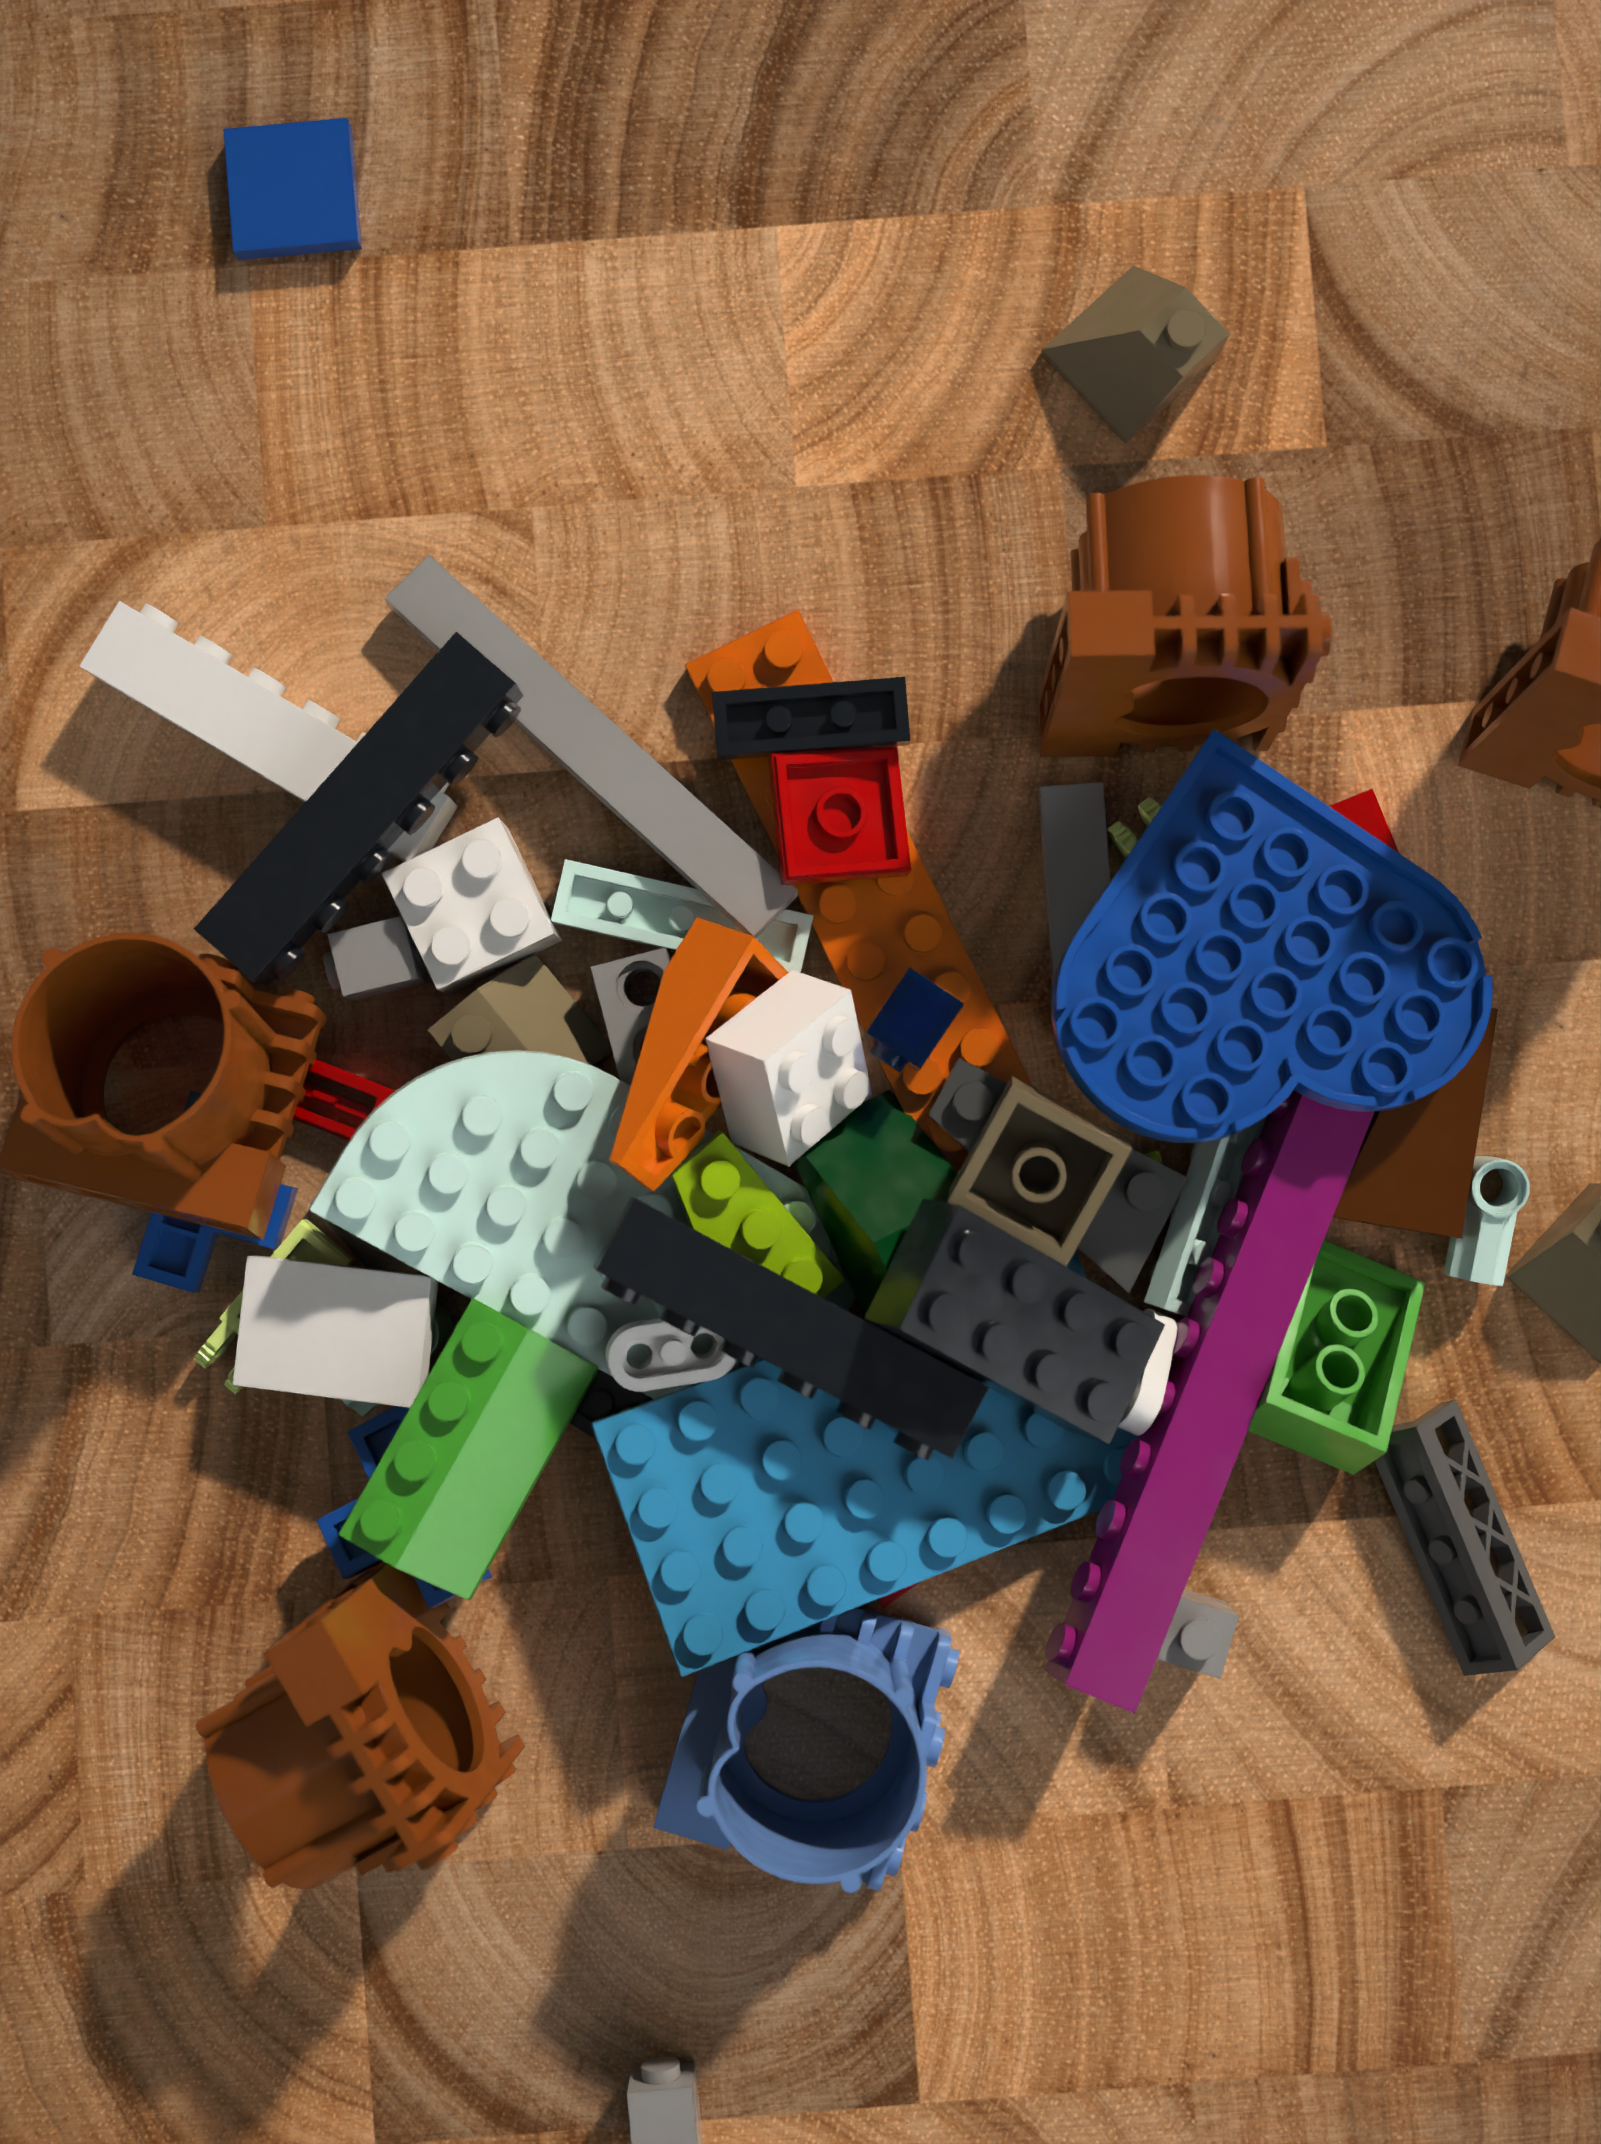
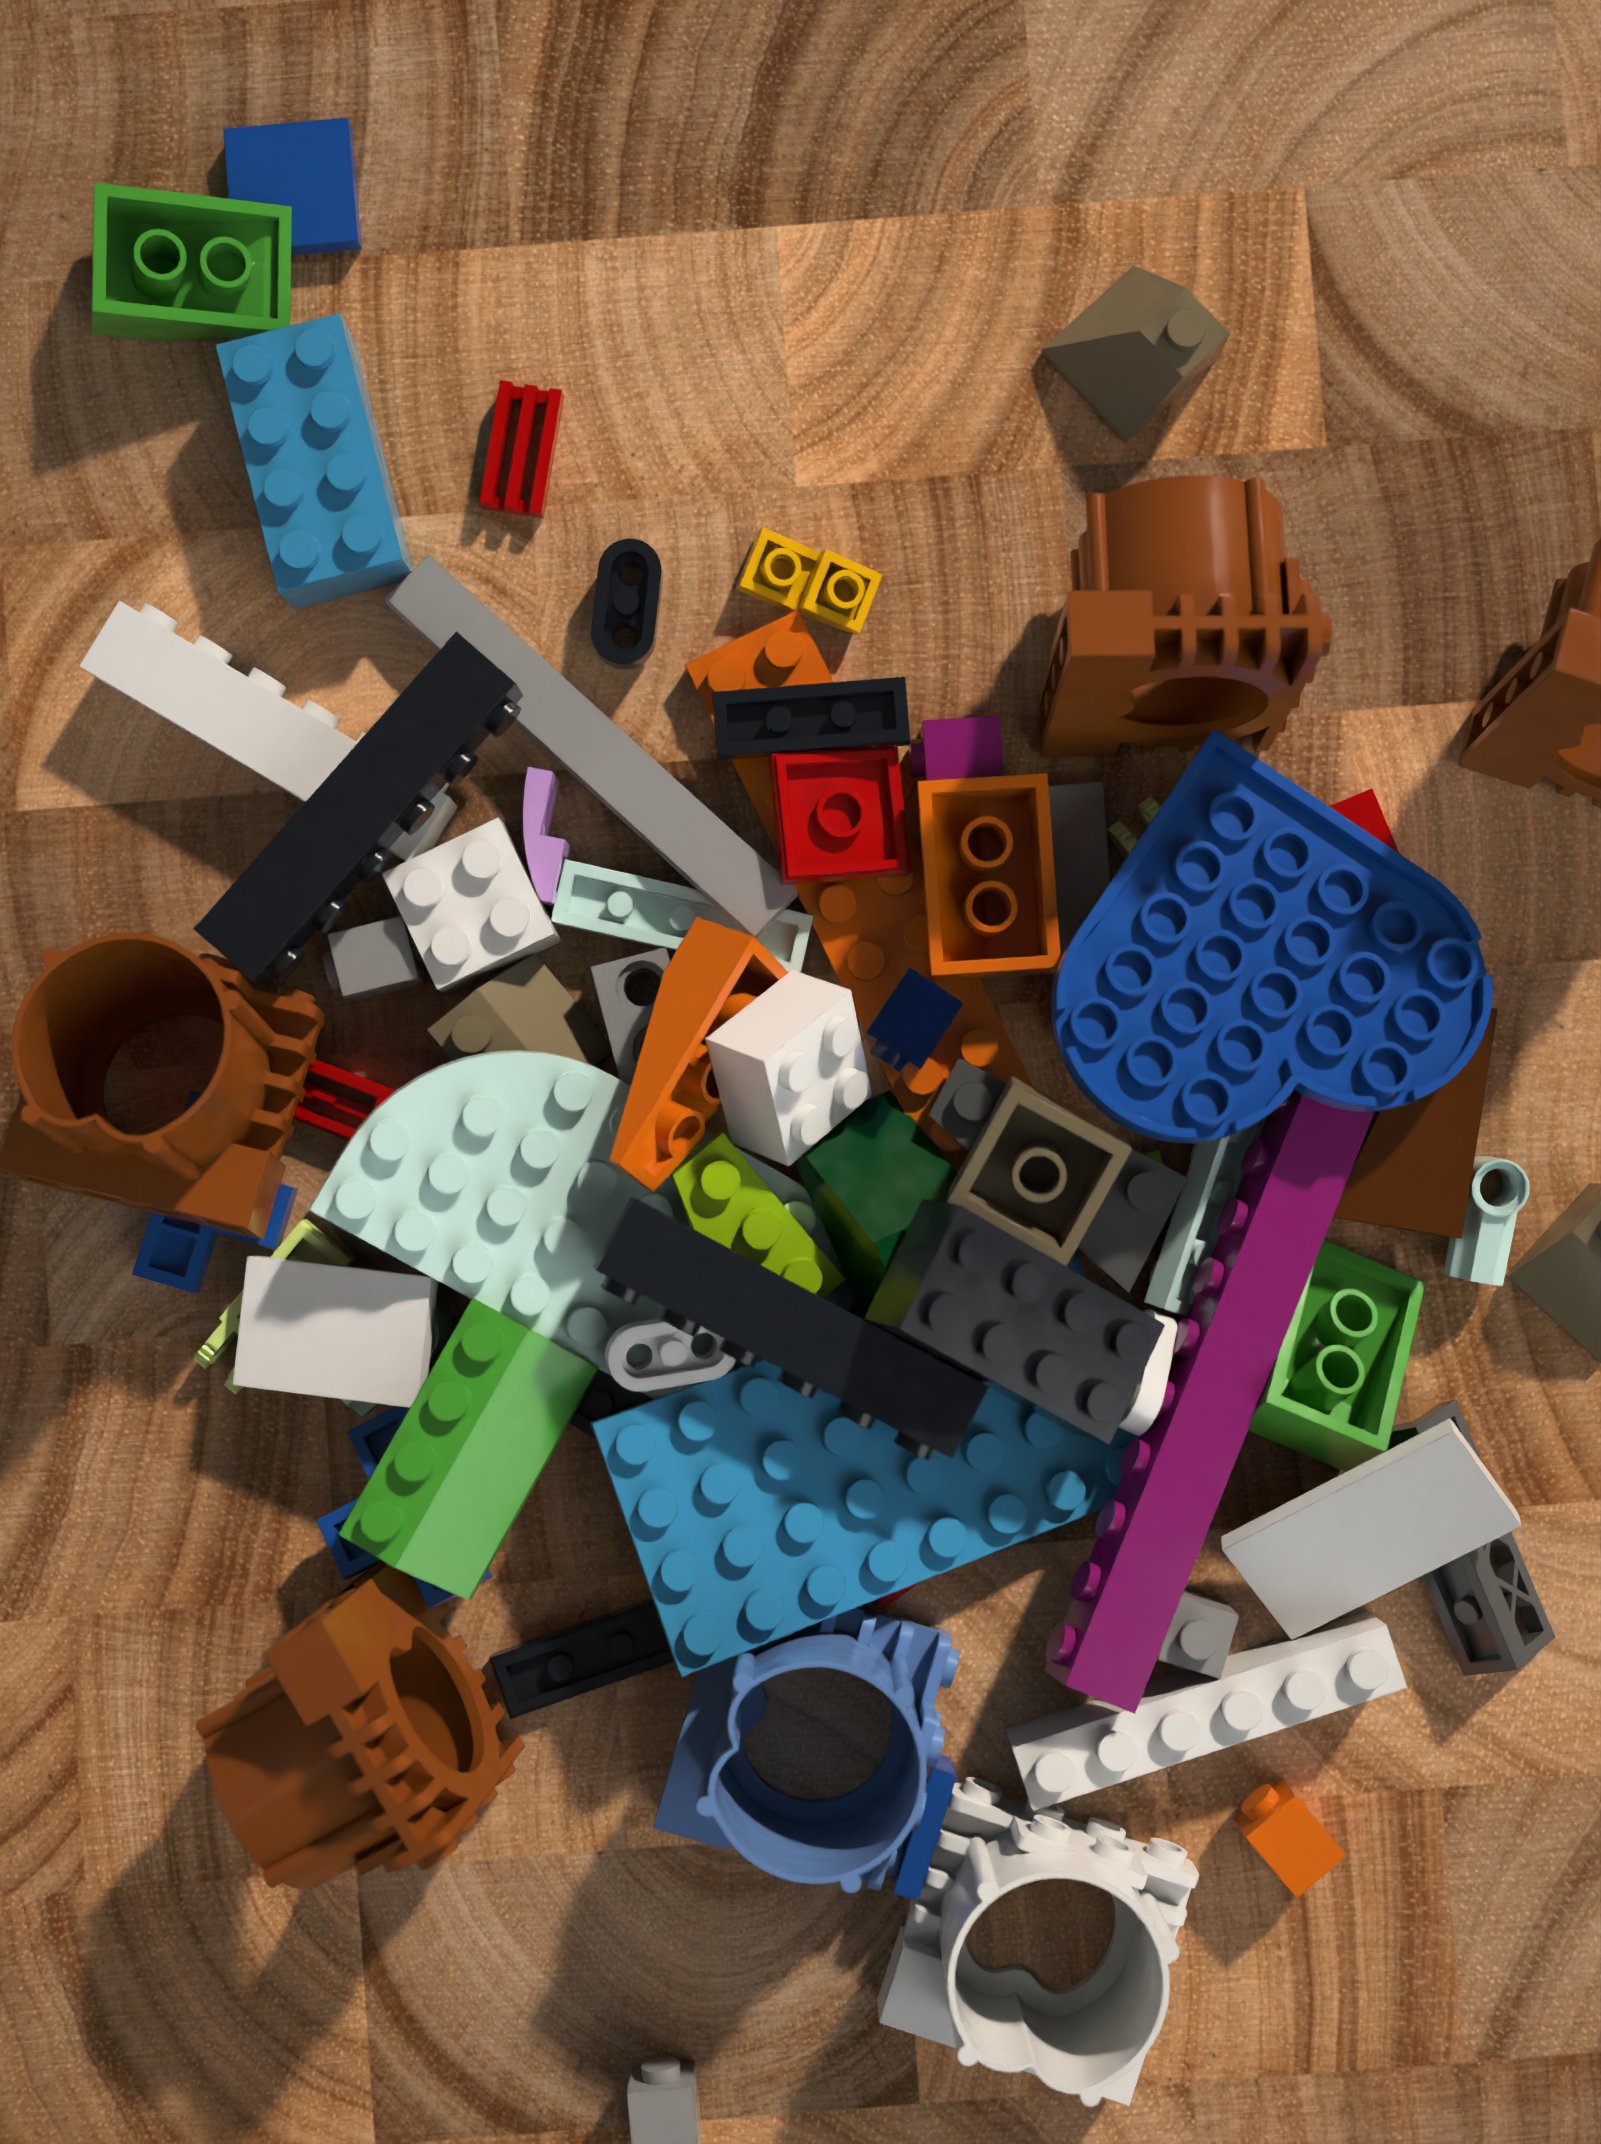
none -> bright green slope [91,182,292,341]
none -> dark azure brick [216,313,413,609]
none -> red tile [479,380,564,519]
none -> black tile [489,1598,674,1719]
none -> lavender slope [523,767,571,908]
none -> black plate [591,539,663,669]
none -> yellow slope [735,527,883,635]
none -> white hose [877,1777,1199,2107]
none -> blue tile [892,1754,956,1900]
none -> magenta brick [909,716,1004,781]
none -> orange slope [917,773,1061,978]
none -> white brick [1006,1610,1407,1811]
none -> white tile [1221,1418,1522,1640]
none -> orange brick [1234,1778,1346,1898]

